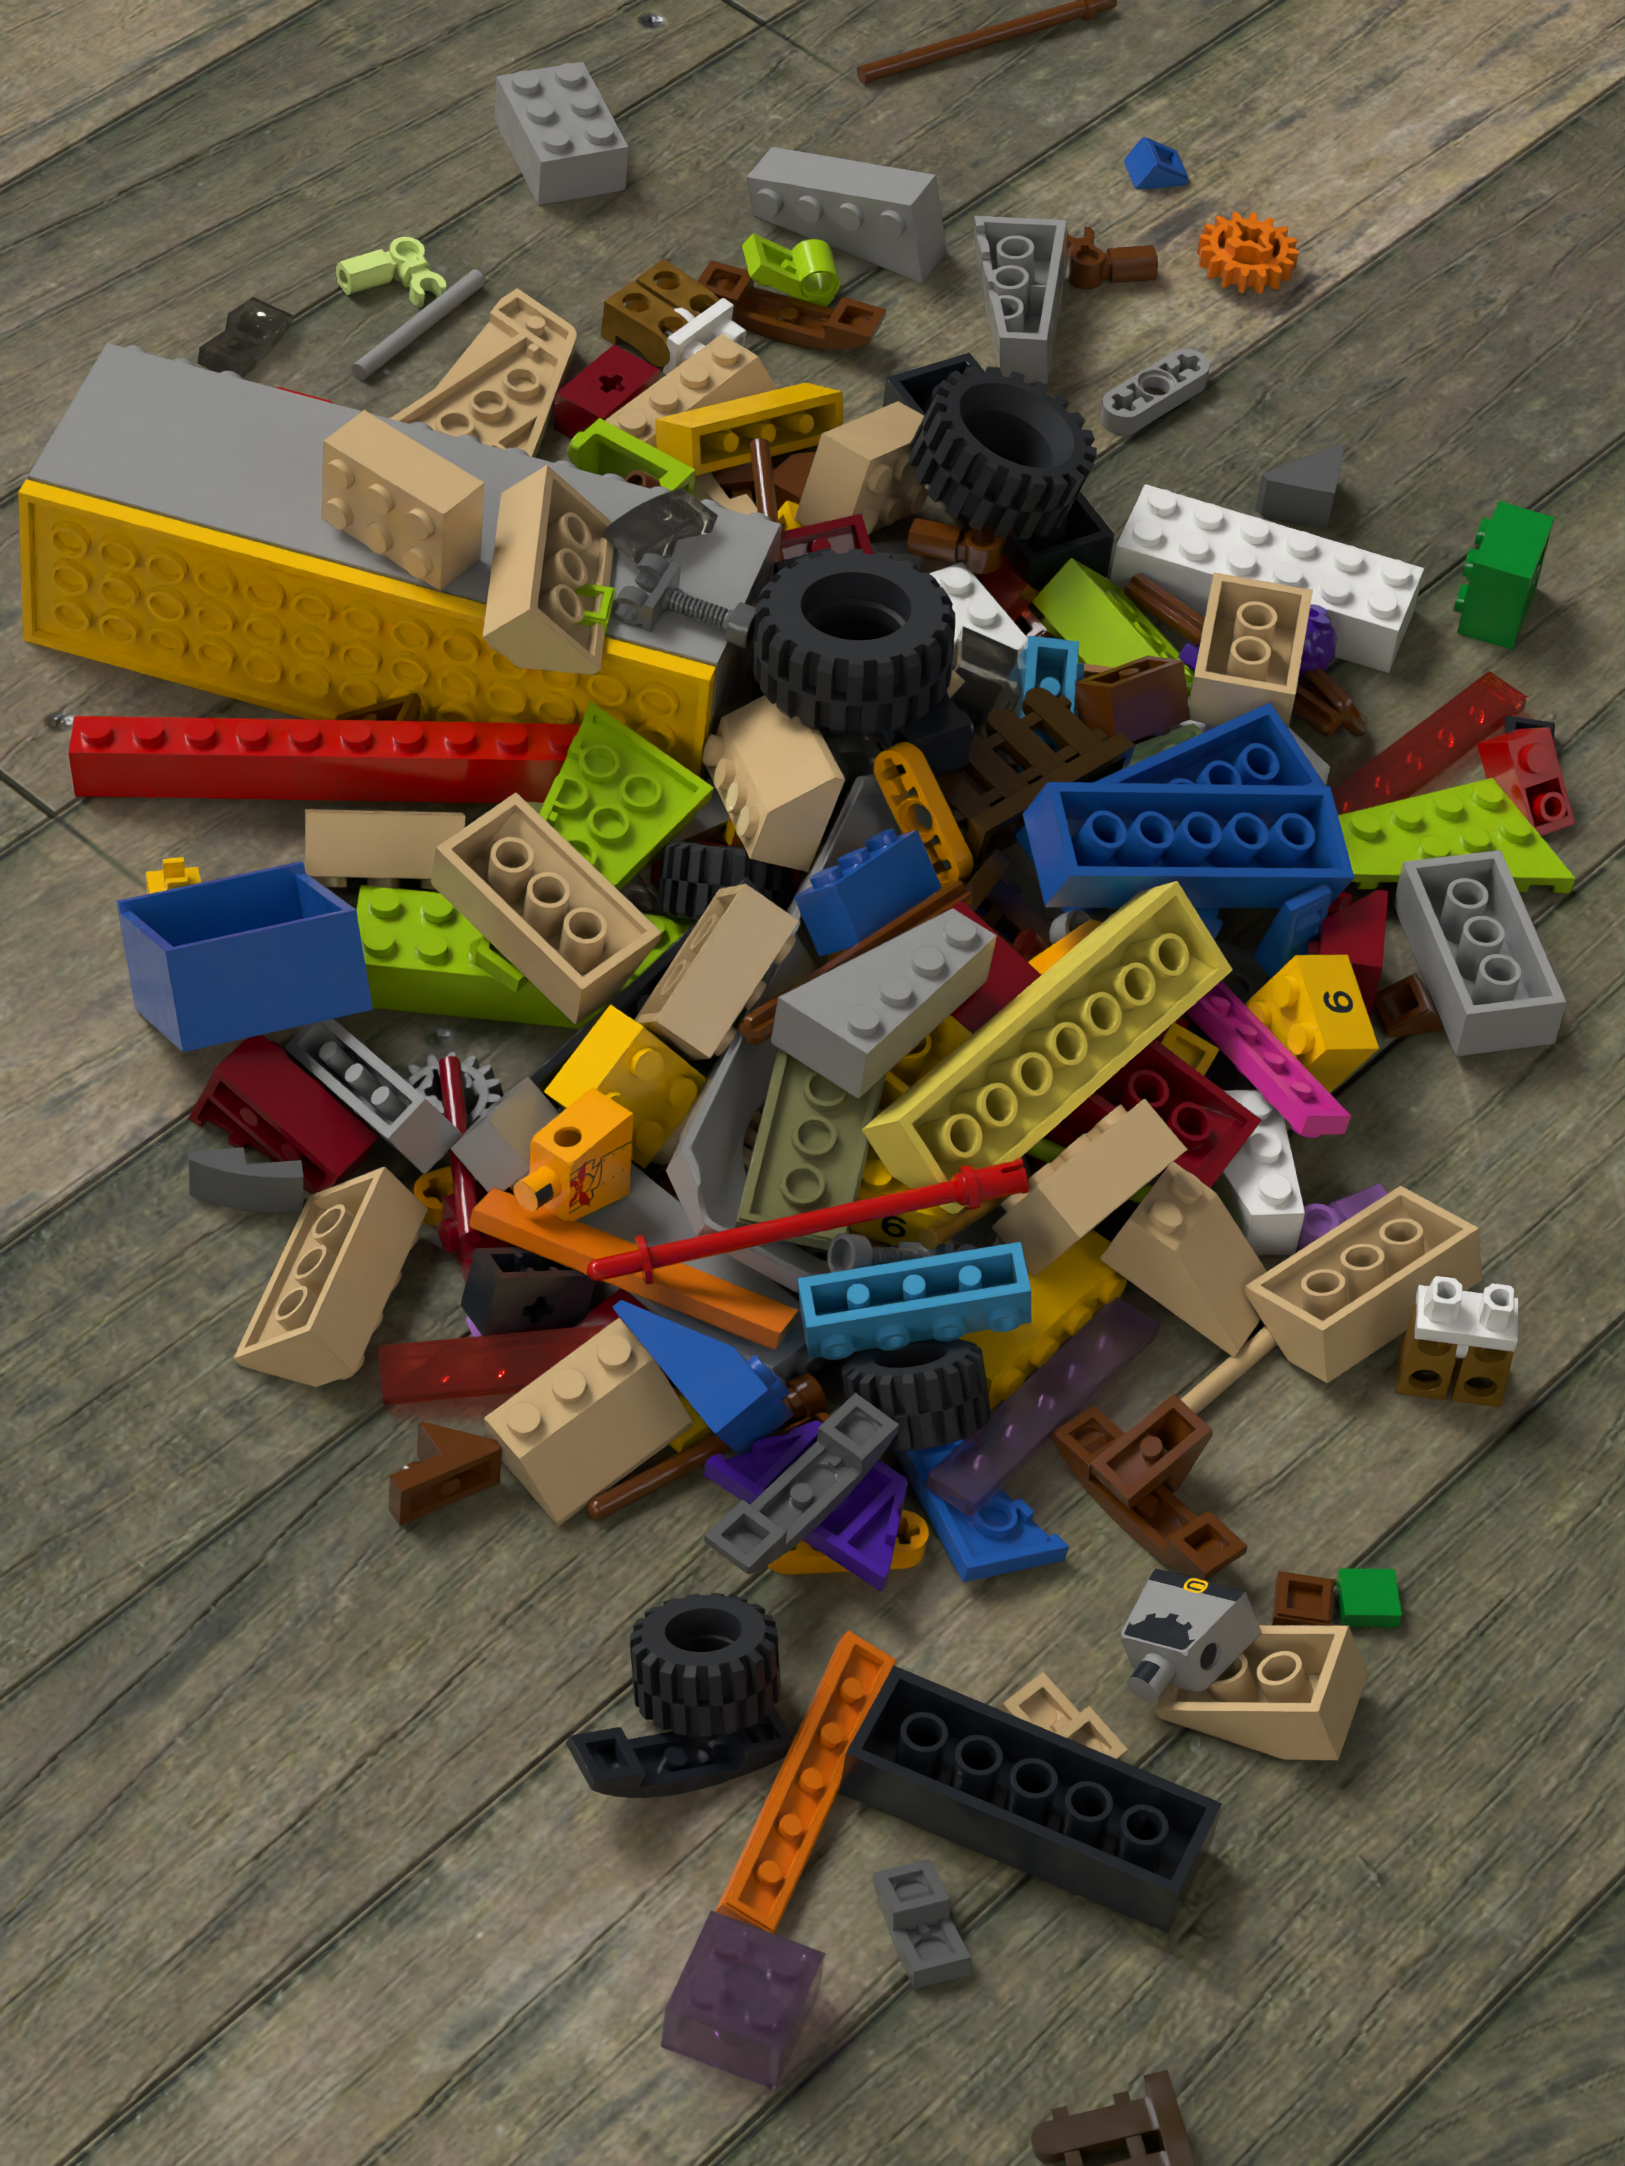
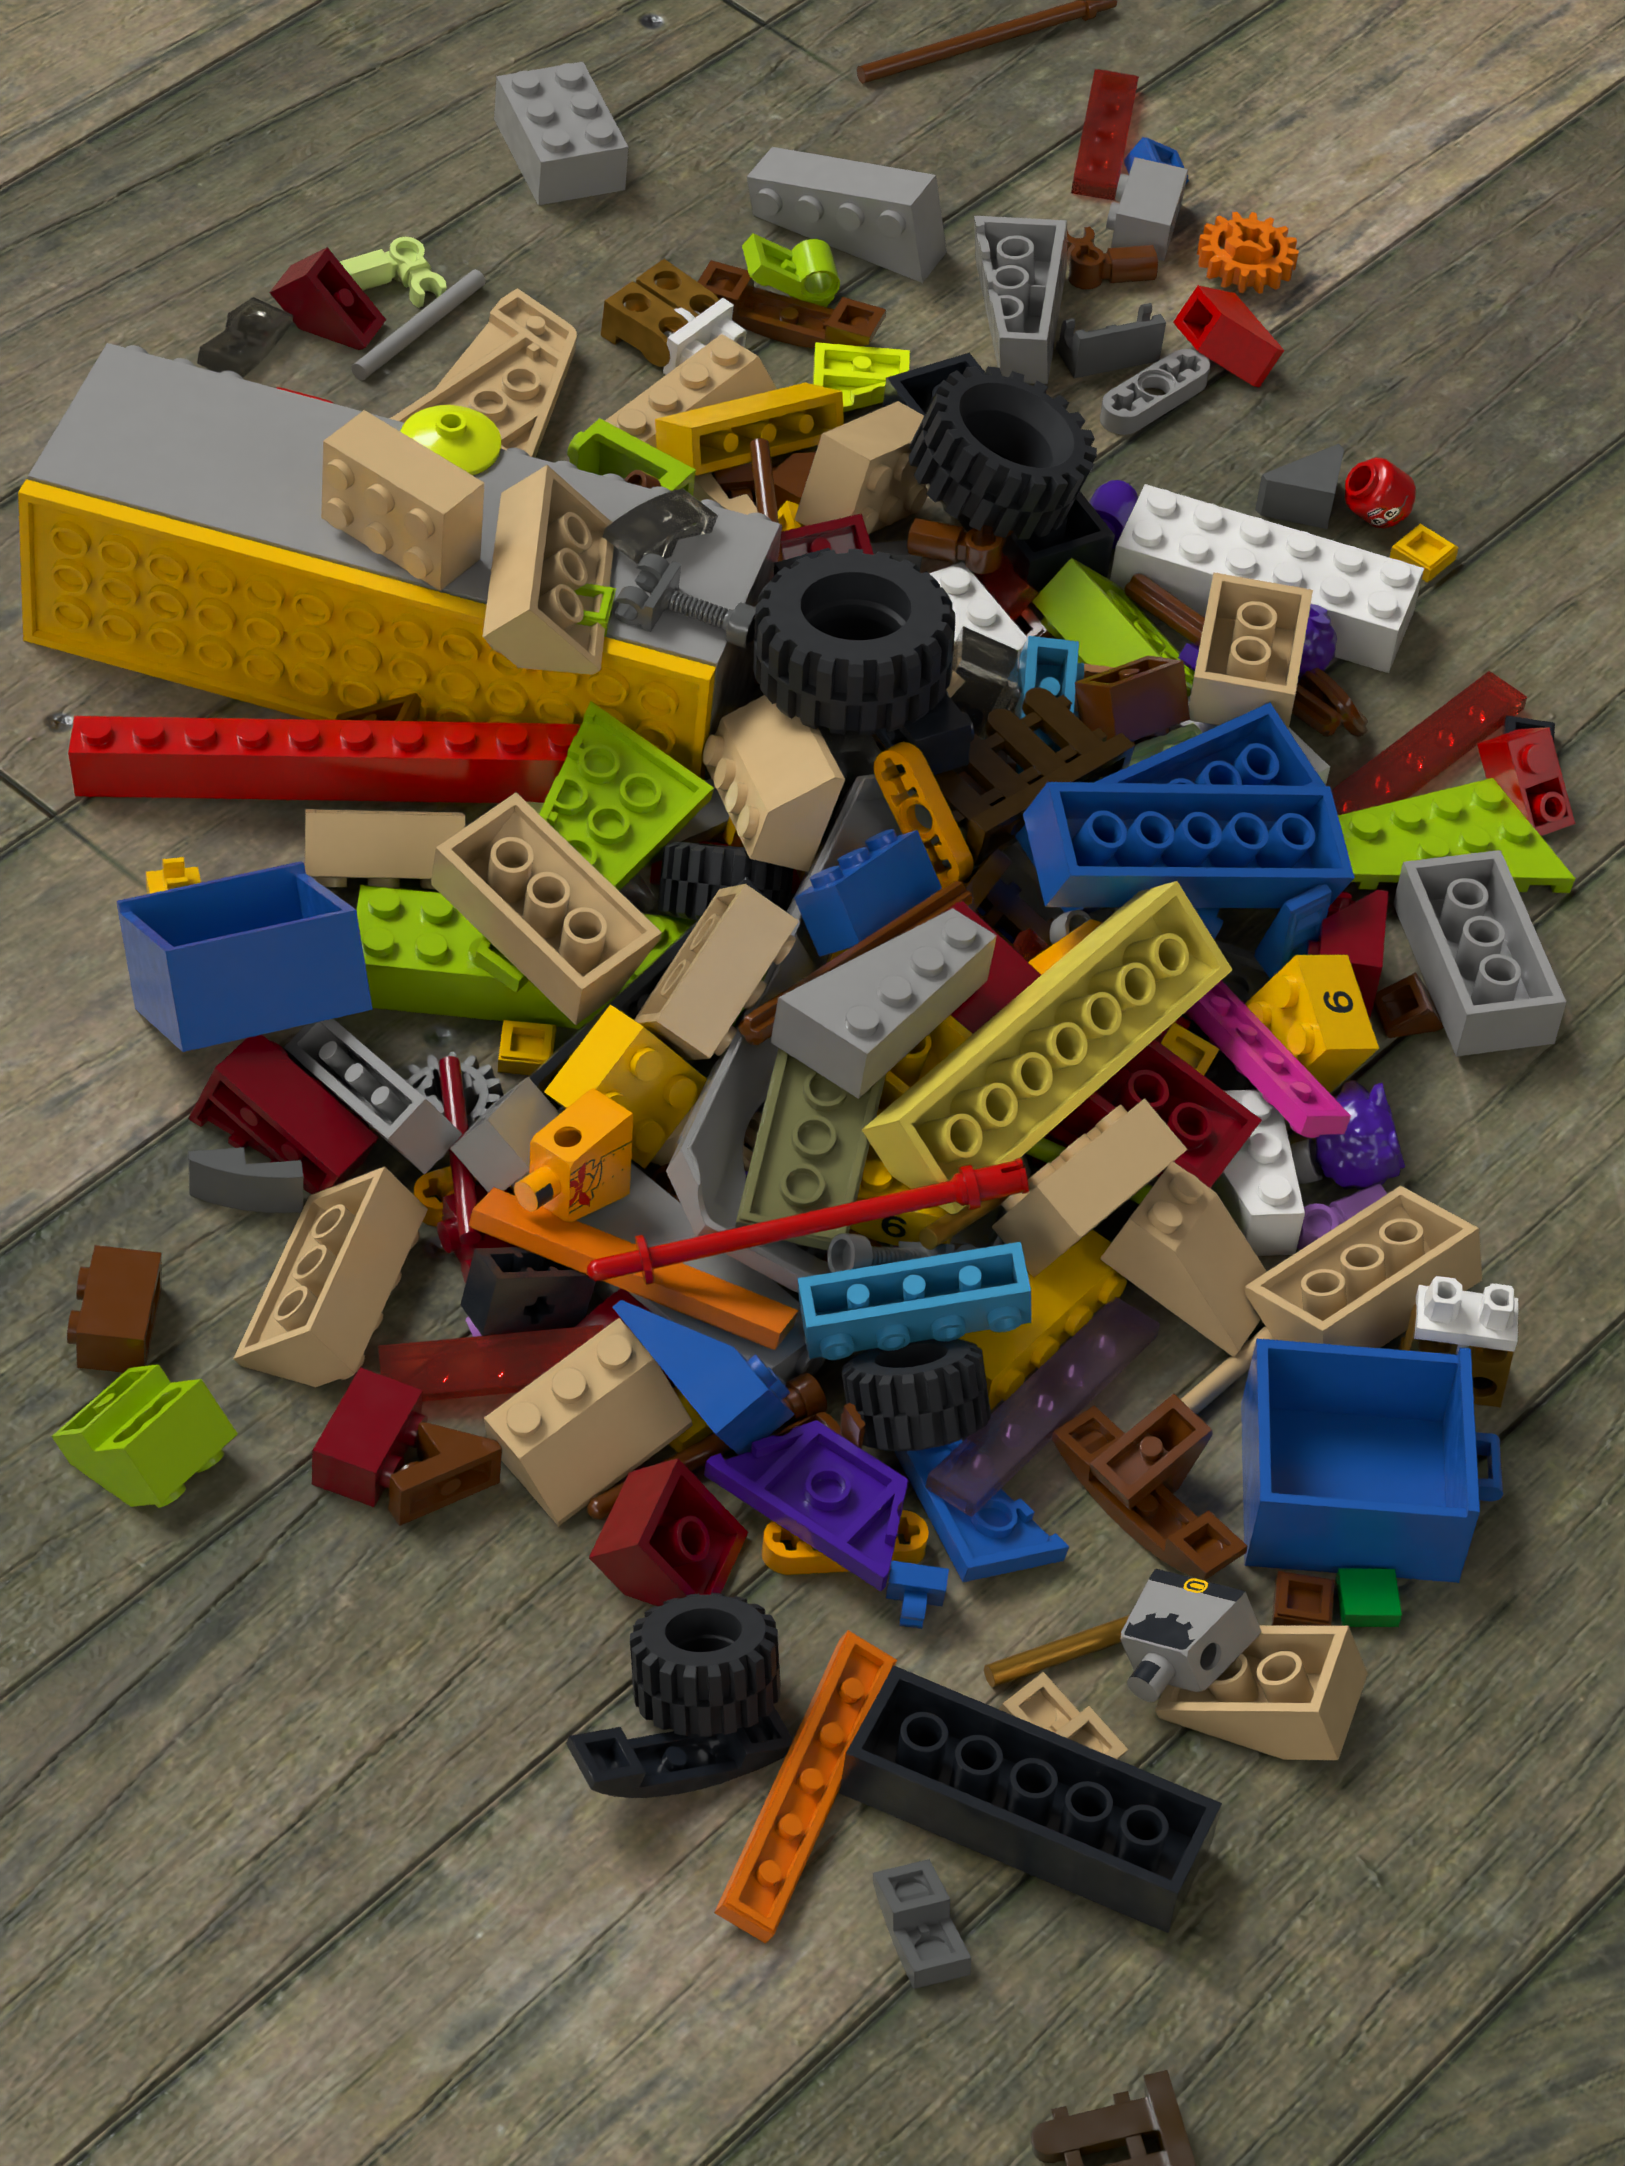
dark red brick [554,344,660,439] -> none
clear purple brick [661,1911,825,2090] -> none
dark grey slope [704,1393,899,1575] -> none
green brick [1453,501,1555,650] -> none
none -> lime piece [51,1364,238,1508]
none -> reddish brown brick [67,1245,162,1373]
none -> dark red slope [269,247,386,350]
none -> dark red brick [311,1367,428,1507]
none -> neon yellow dish [400,405,501,476]
none -> yellow tile [497,1020,557,1075]
none -> dark red slope [589,1458,749,1606]
none -> neon yellow wing [813,342,910,412]
none -> blue tile [886,1561,949,1629]
none -> pearl gold bar [984,1615,1130,1687]
none -> dark grey hinge [1056,303,1166,378]
none -> clear red tile [1071,69,1139,201]
none -> dark purple brick [1089,480,1138,549]
none -> light grey brick [1106,157,1188,261]
none -> red slope [1173,285,1285,387]
none -> blue container [1241,1338,1503,1583]
none -> light grey hinge [1290,1138,1323,1184]
none -> dark purple animal [1315,1080,1405,1190]
none -> red head [1344,457,1416,529]
none -> yellow tile [1389,523,1459,583]

